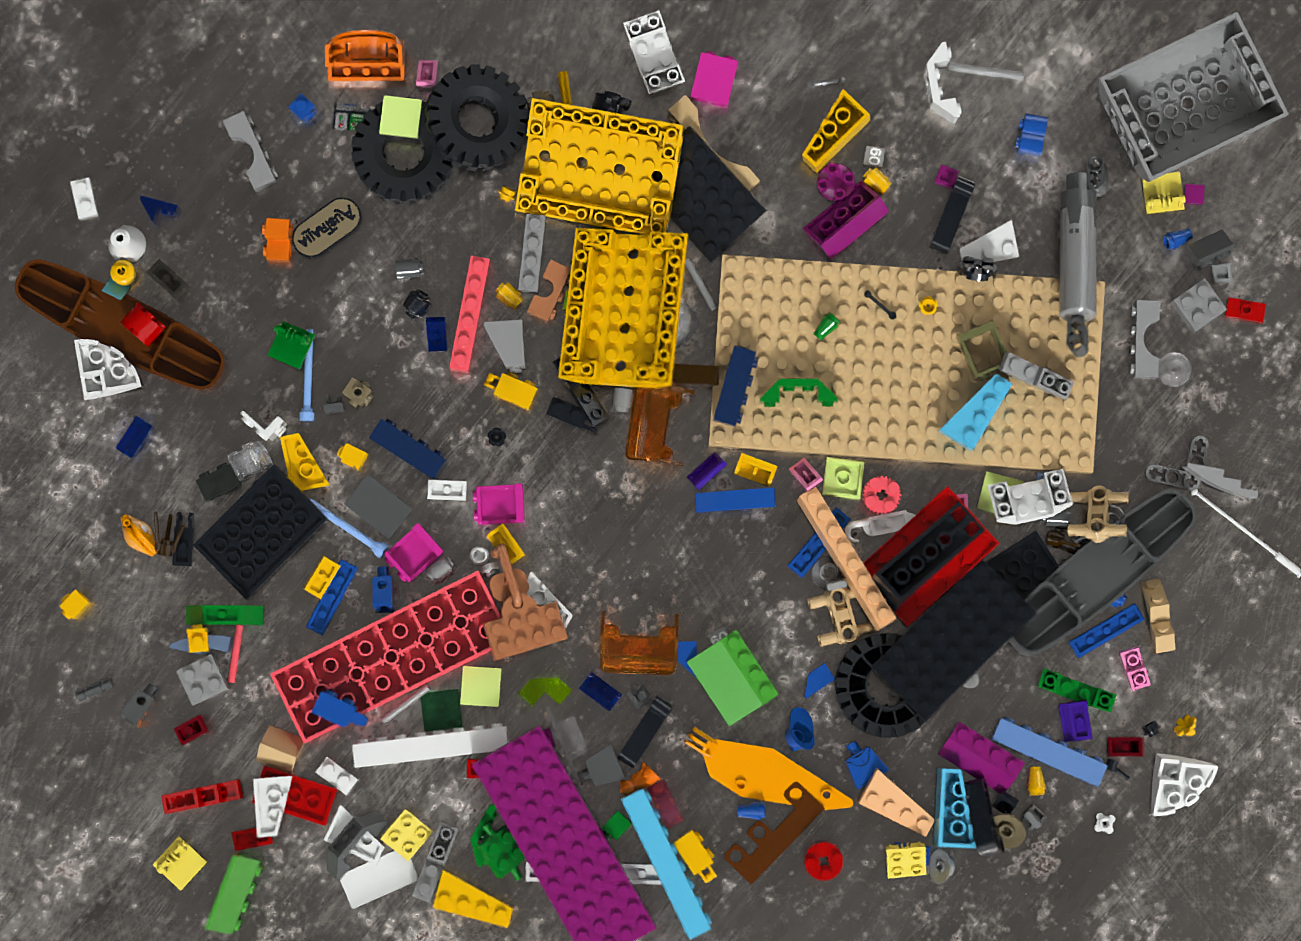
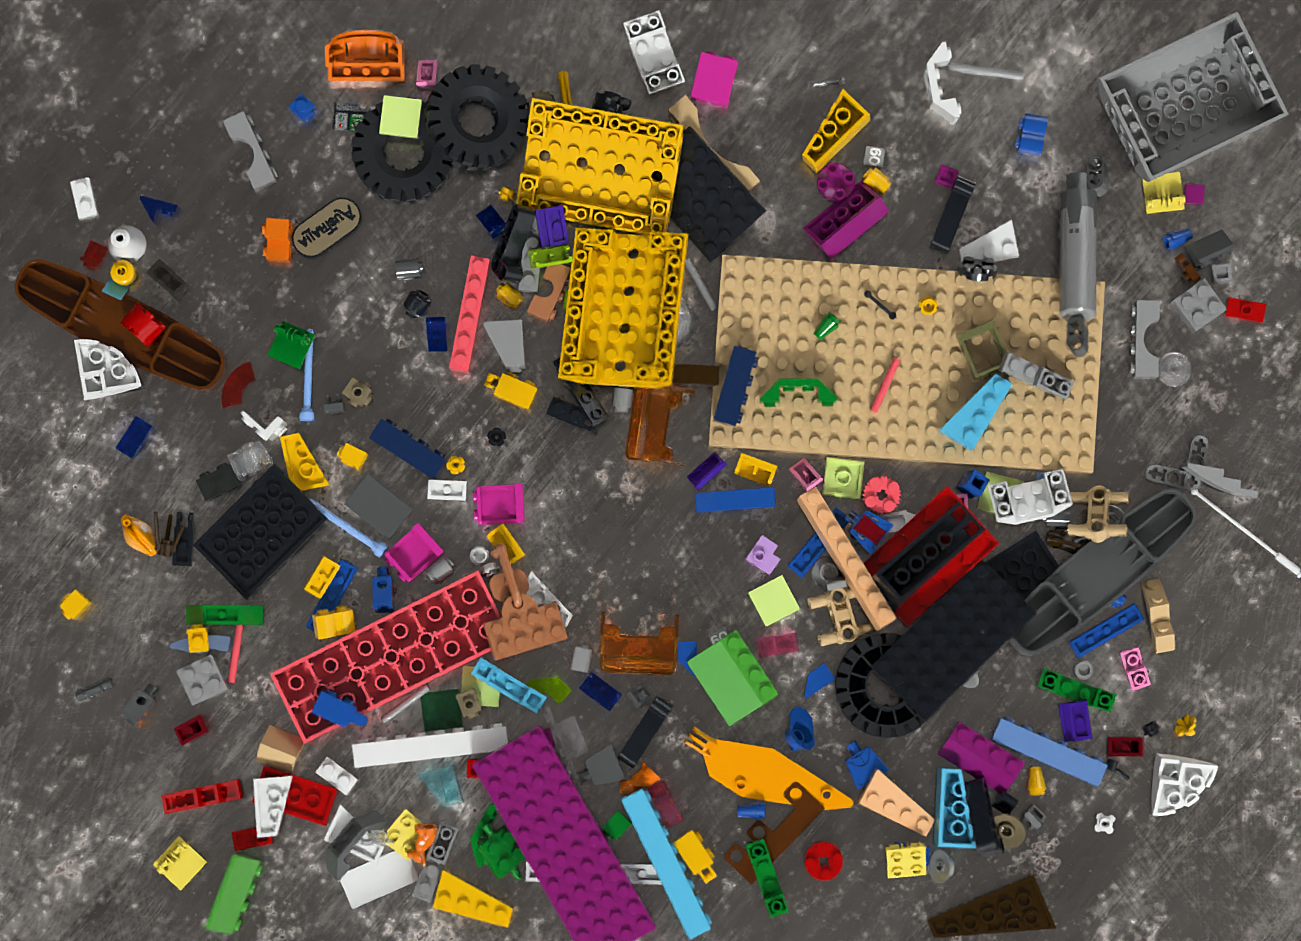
none -> clear red bracket [80,240,109,270]
none -> clear red tile [222,362,256,409]
none -> yellow brick [312,605,355,639]
none -> clear piece [360,830,395,846]
none -> orange animal [407,823,438,866]
none -> clear light blue wing [417,765,464,807]
none -> yellow plate [446,455,465,474]
none -> dark tan brick [455,688,482,719]
none -> medium azure slope [471,658,547,714]
none -> clear blue slope [476,205,506,239]
none -> black beam [491,204,536,284]
none -> lime hinge [528,244,573,269]
none -> dark purple plate [535,205,569,248]
none -> light grey brick [569,643,592,673]
none -> lavender brick [745,535,780,575]
none -> green slope [746,838,789,918]
none -> yellowish green tile [748,575,800,627]
none -> clear pink slope [756,632,799,658]
none -> torso [845,510,893,555]
none -> coral bar [870,358,901,413]
none -> dark brown wing [927,875,1057,938]
none -> blue brick [956,469,990,499]
none -> light grey tile [1074,660,1094,680]
none -> reddish brown plate [1174,253,1201,285]

